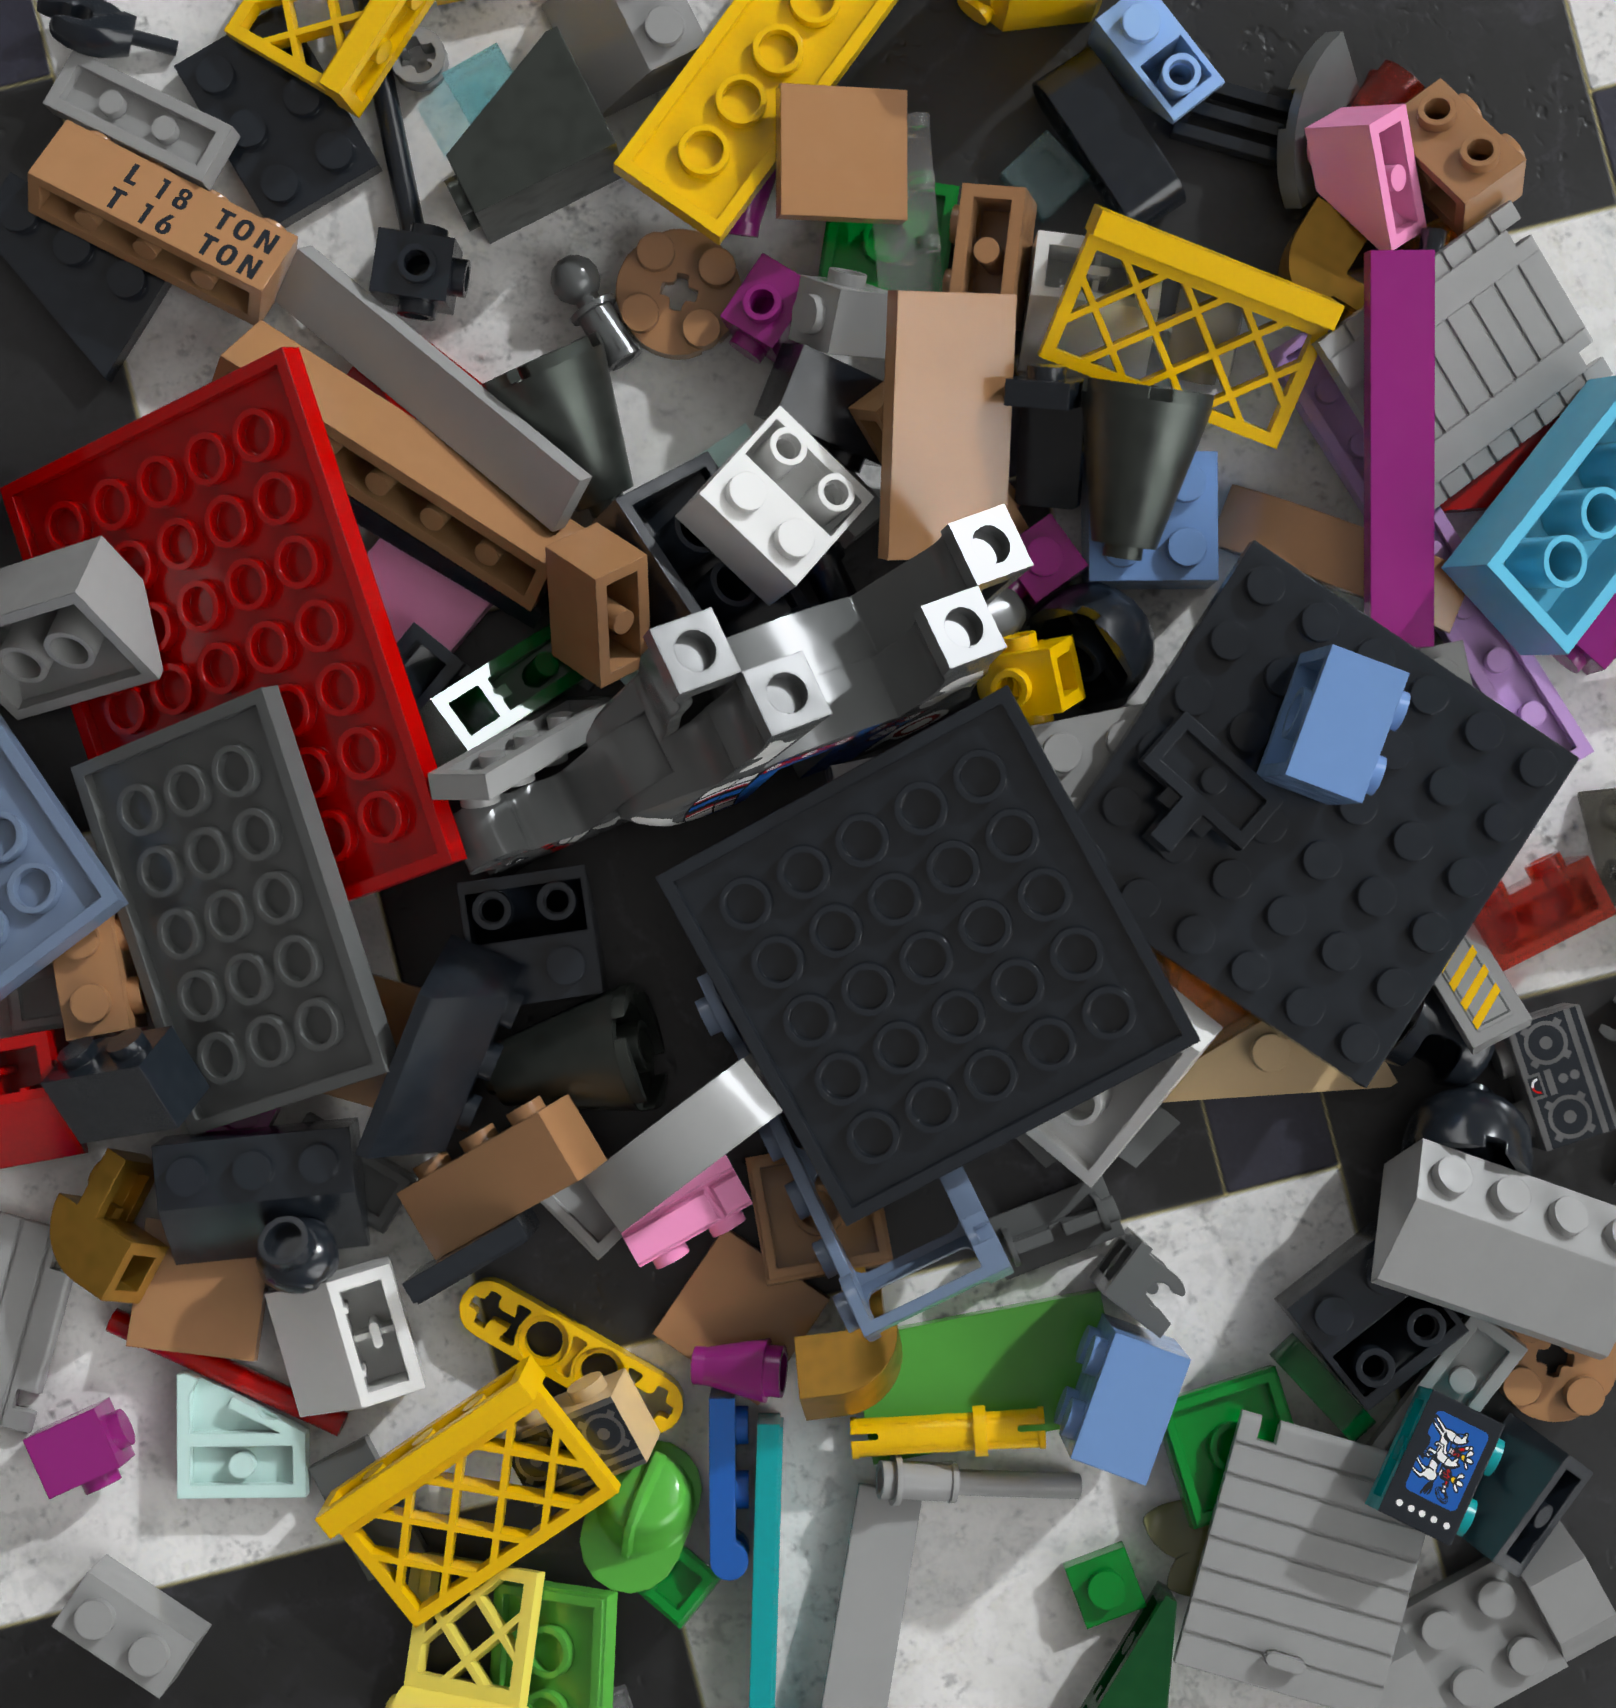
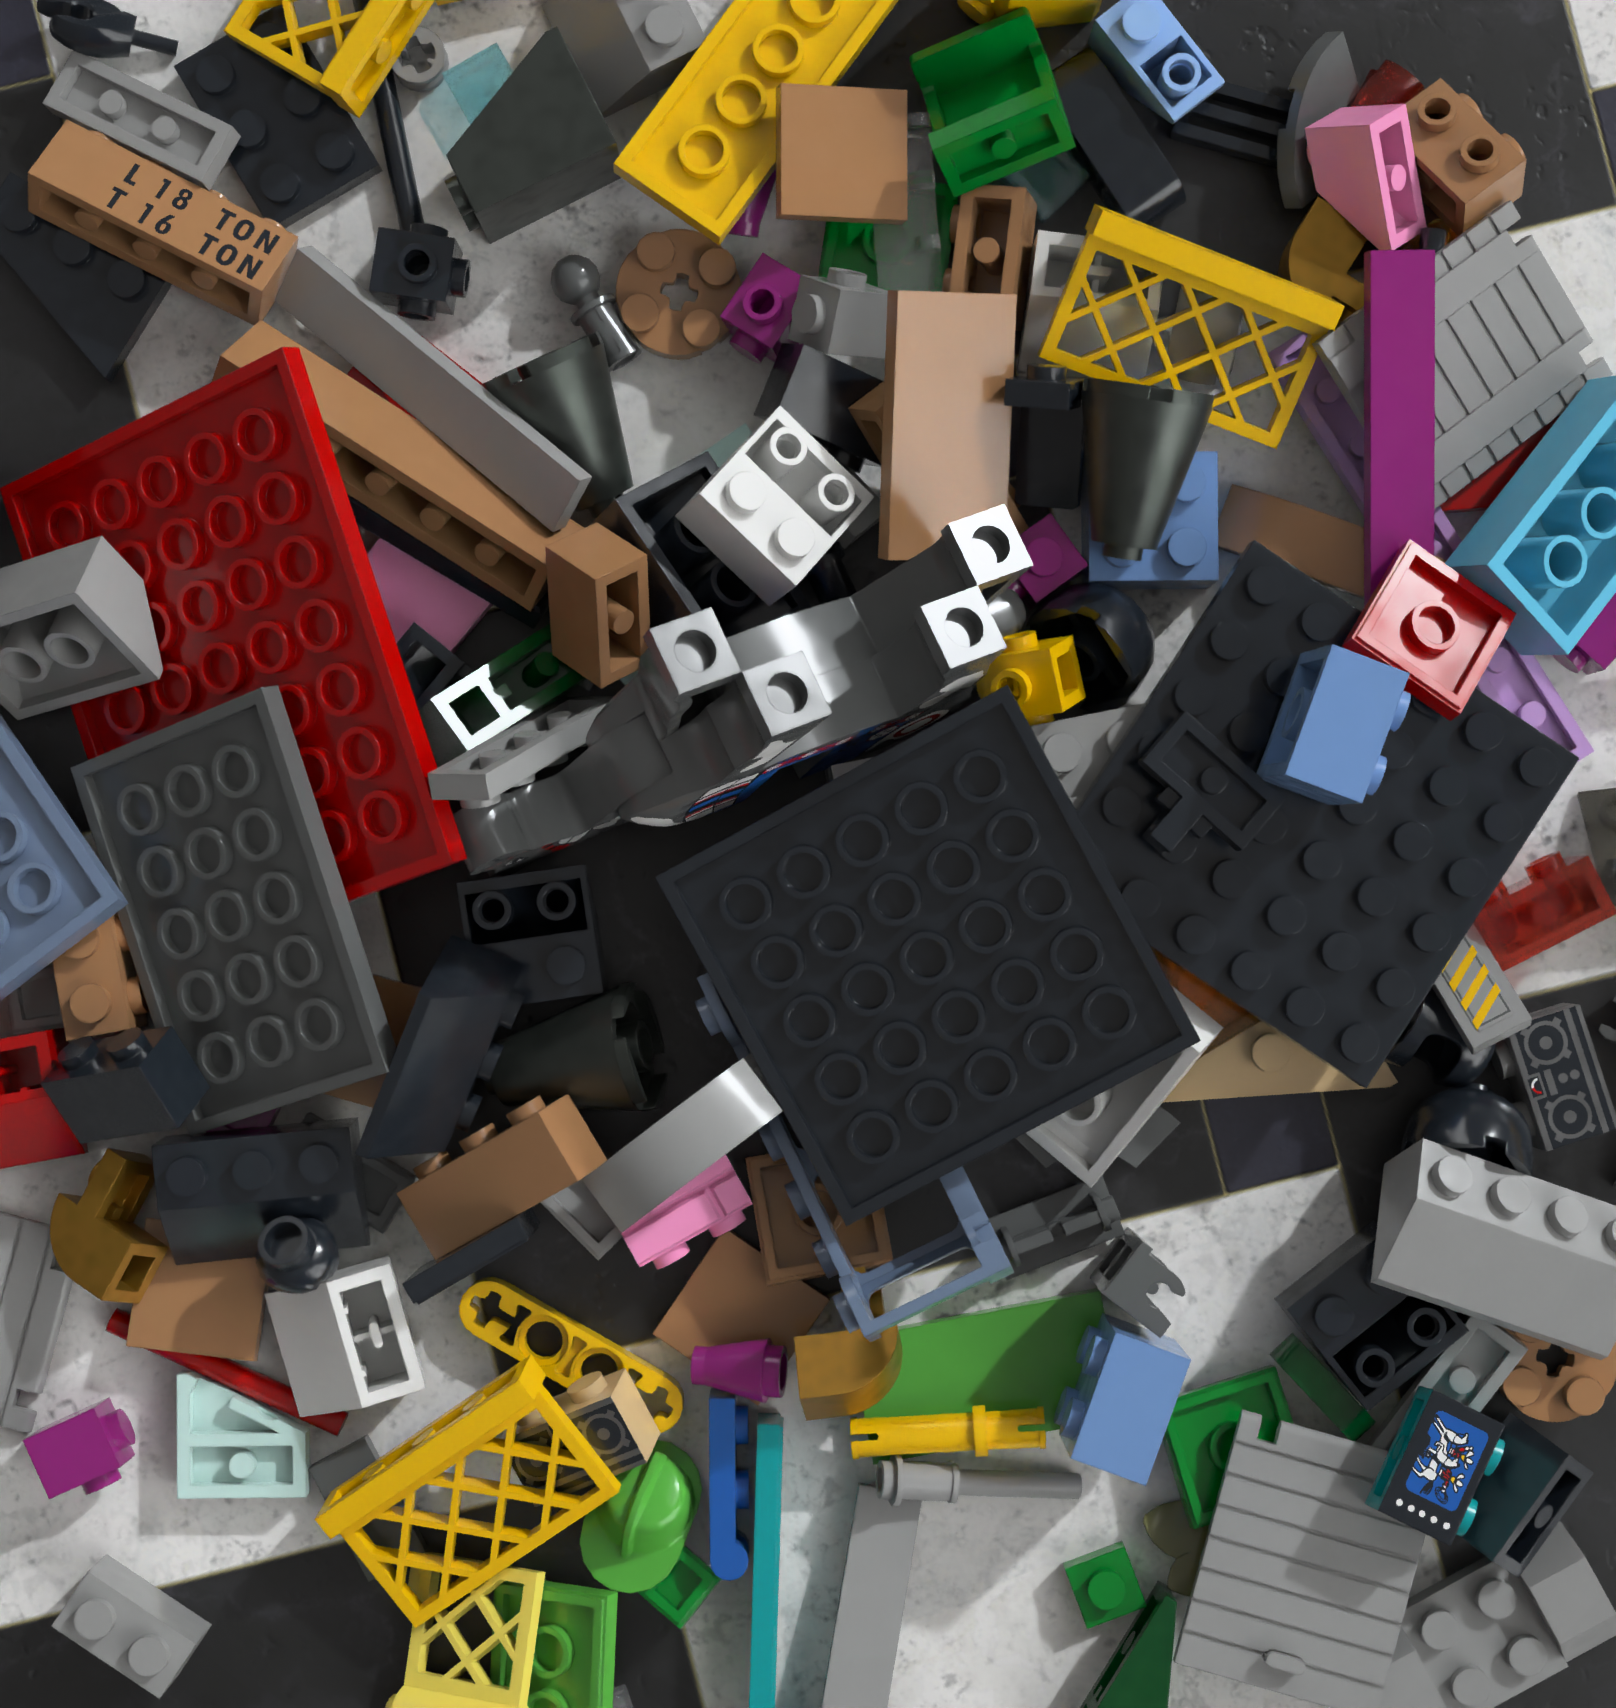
none -> green panel [909,7,1076,198]
none -> tile [1342,539,1517,721]

